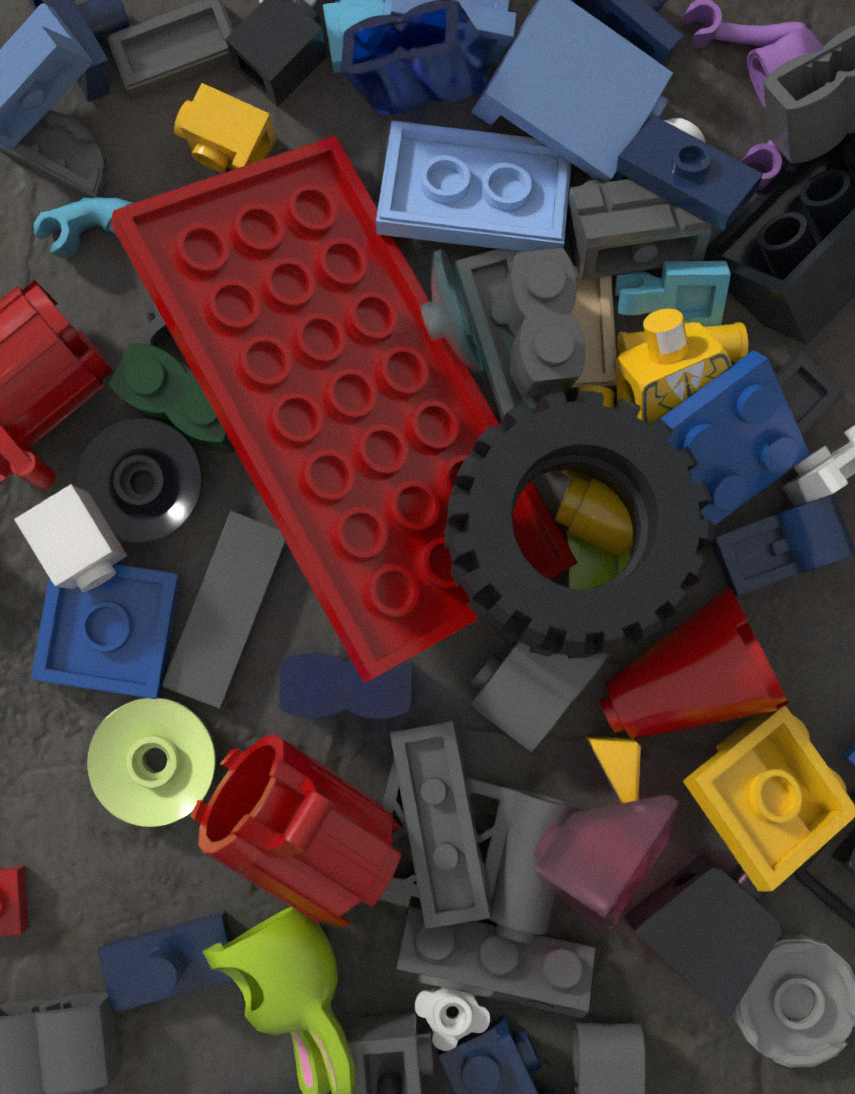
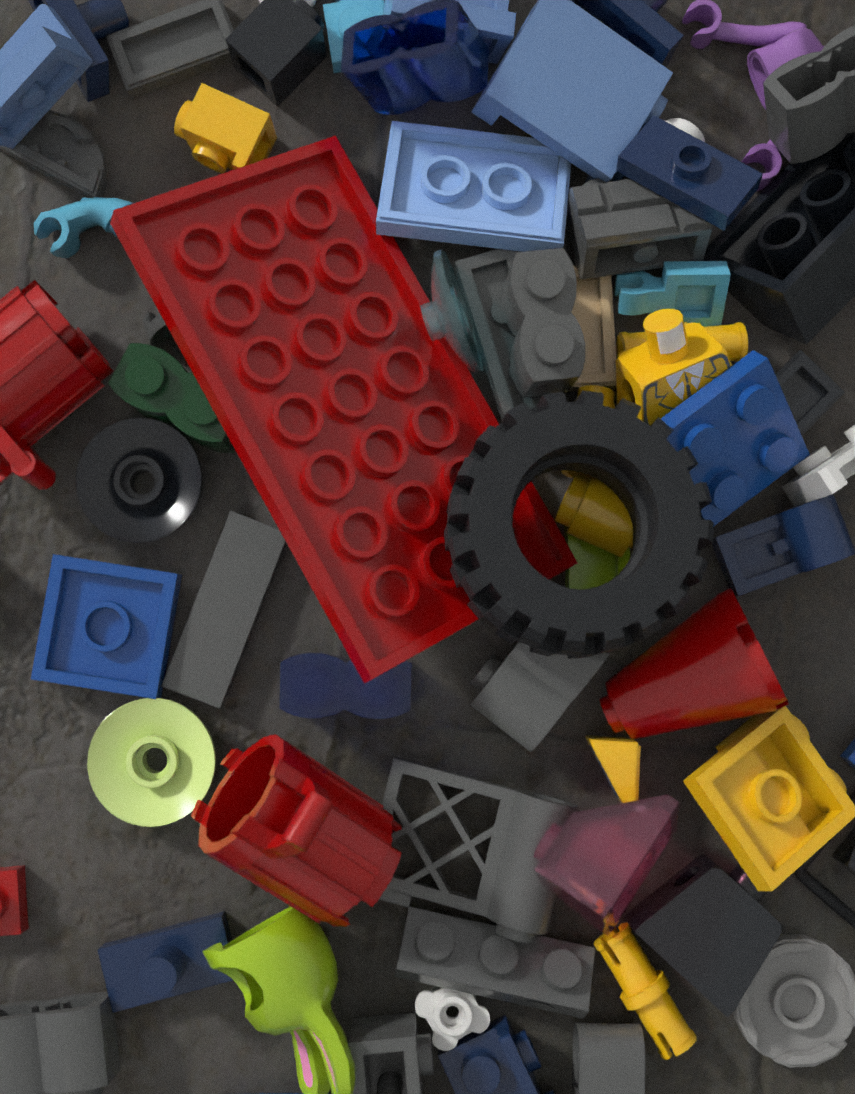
white brick [14,484,127,592] -> none
dark grey plate [390,720,492,929] -> none
none -> yellow pin [593,922,697,1060]

